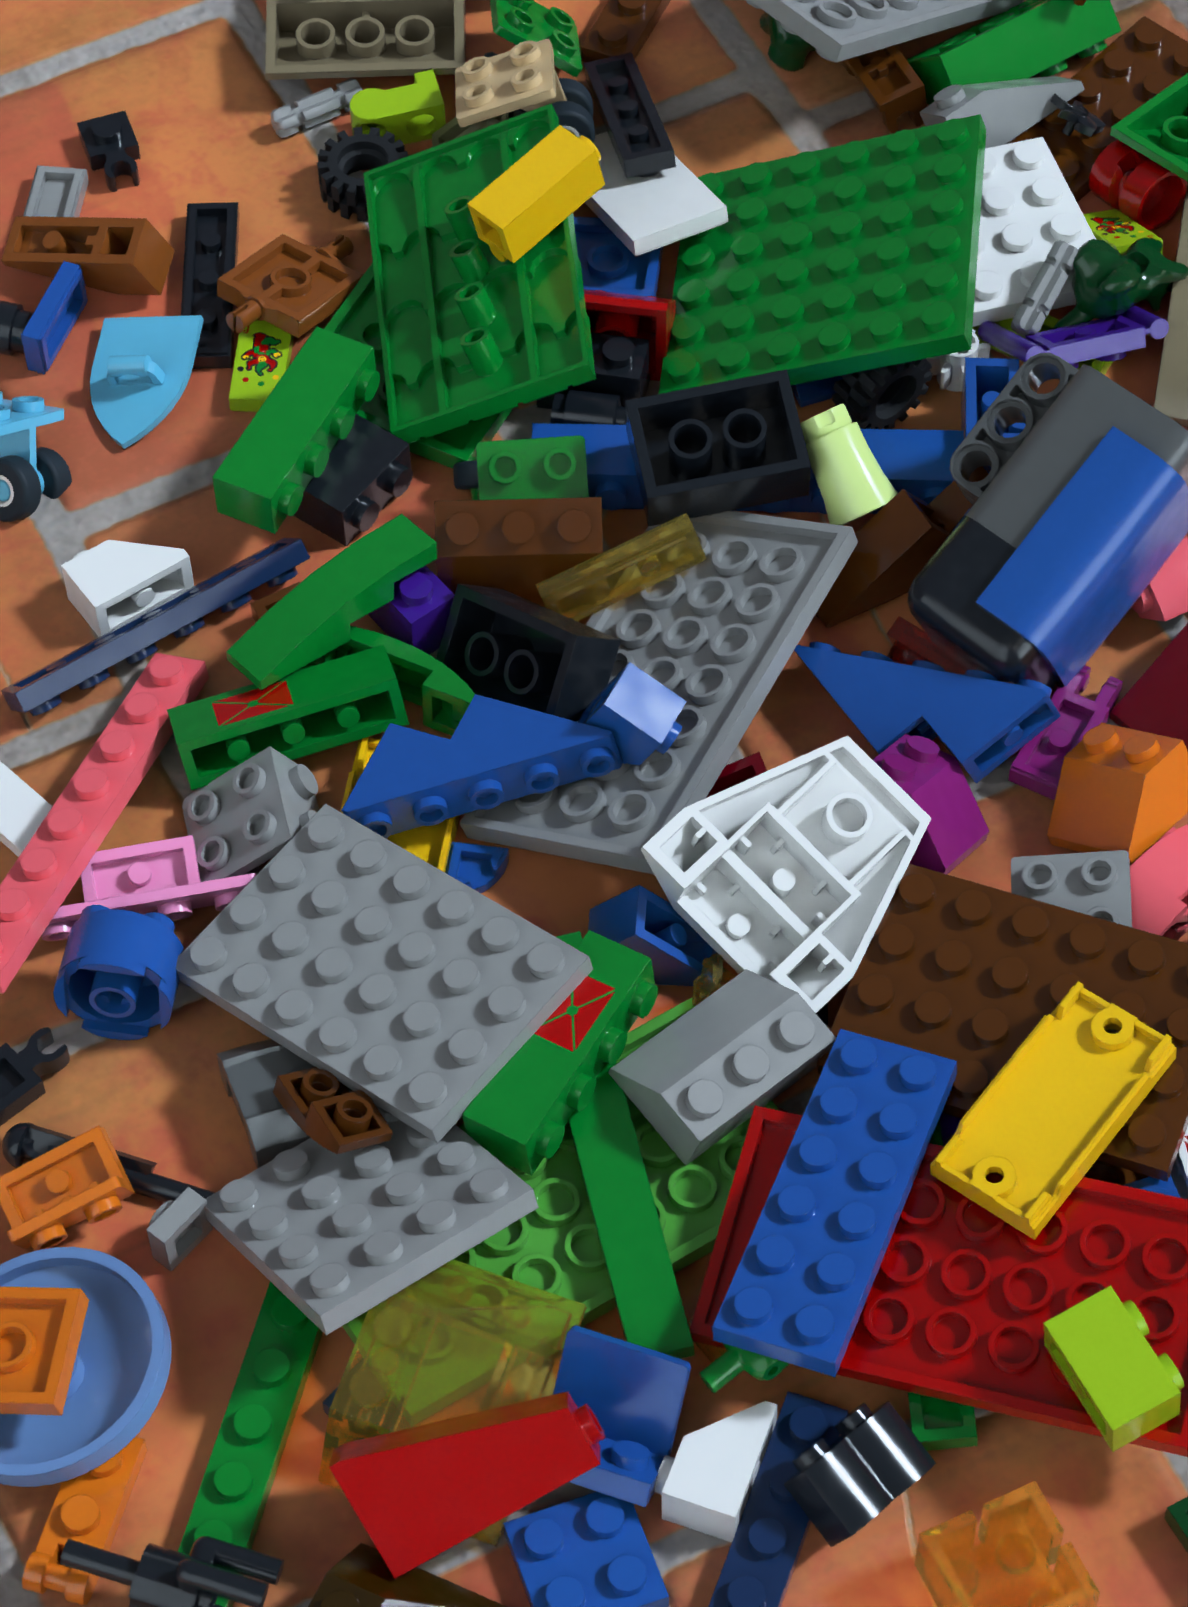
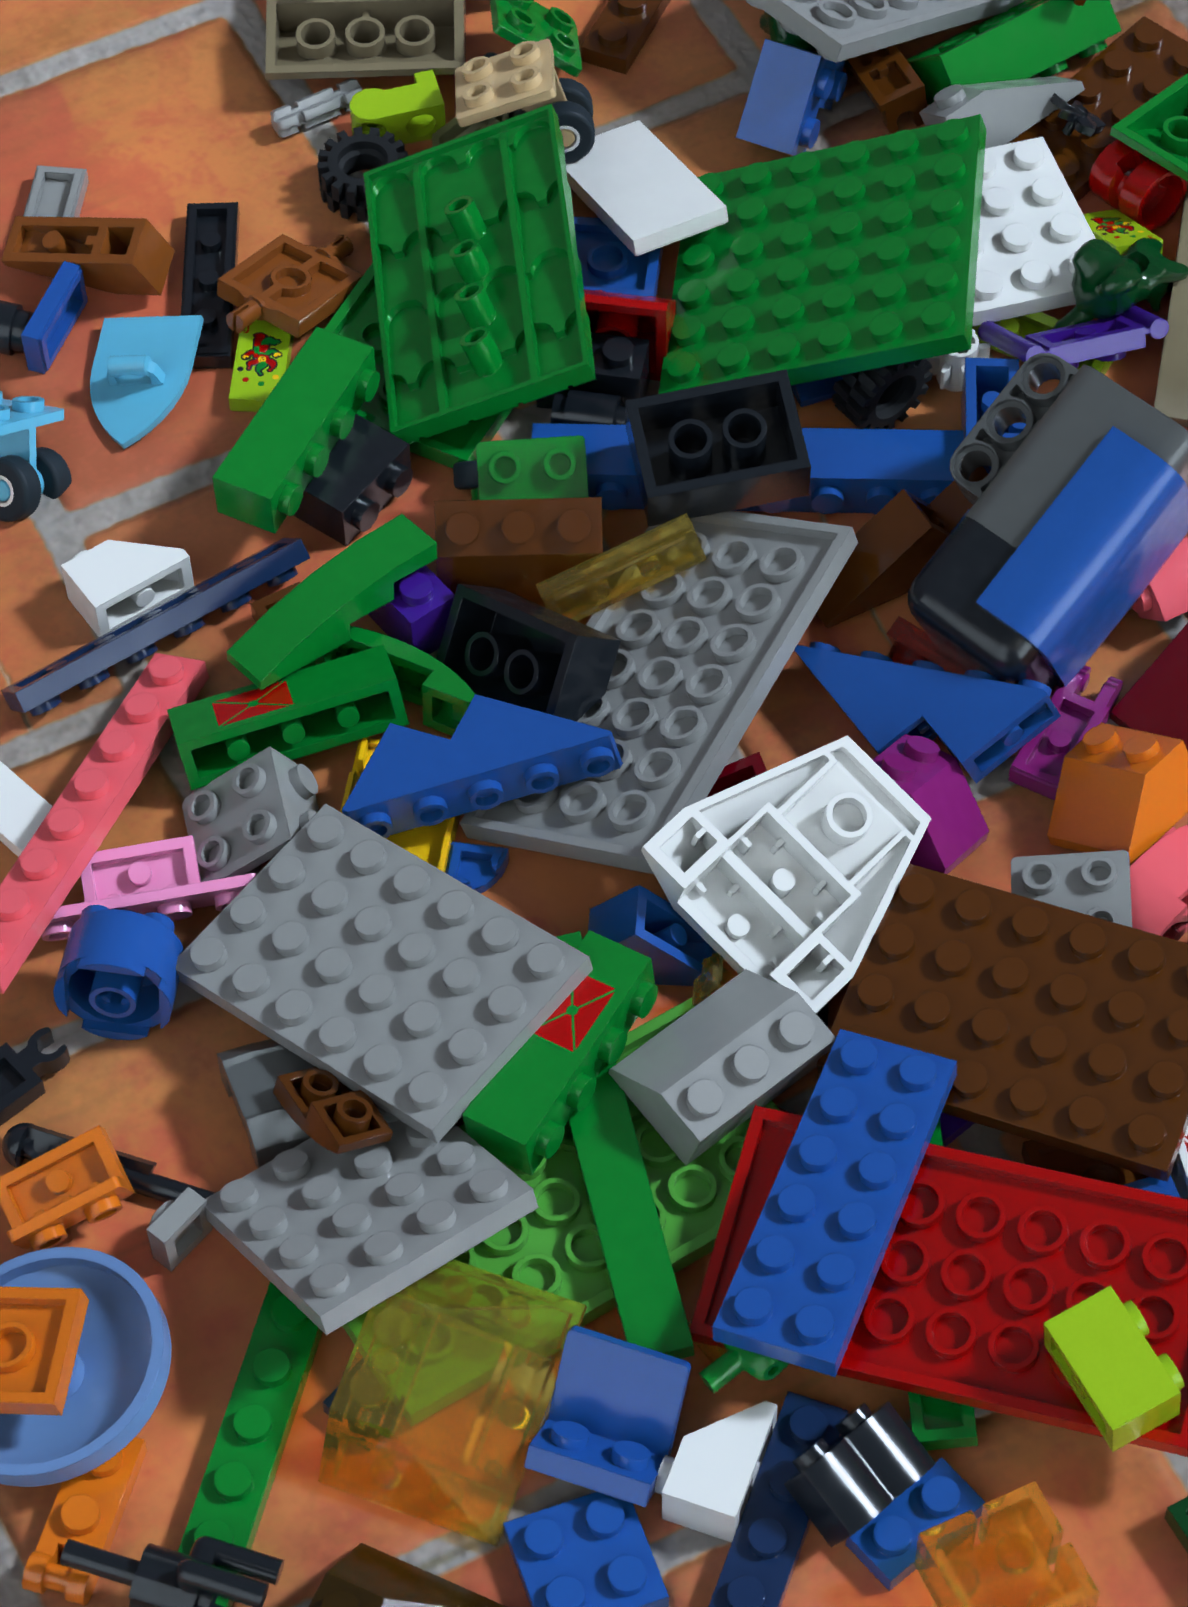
black plate [77,111,141,192] -> none
red slope [329,1391,605,1579] -> none
yellow brick [467,125,605,263] -> none
slope [578,662,687,766] -> none
black plate [584,52,676,178] -> none
yellowish green plant [800,403,898,525] -> none
yellow piece [930,981,1177,1240] -> none
light grey axle [1011,241,1078,337] -> none
none -> blue brick [736,39,848,155]
none -> blue plate [846,1457,986,1591]

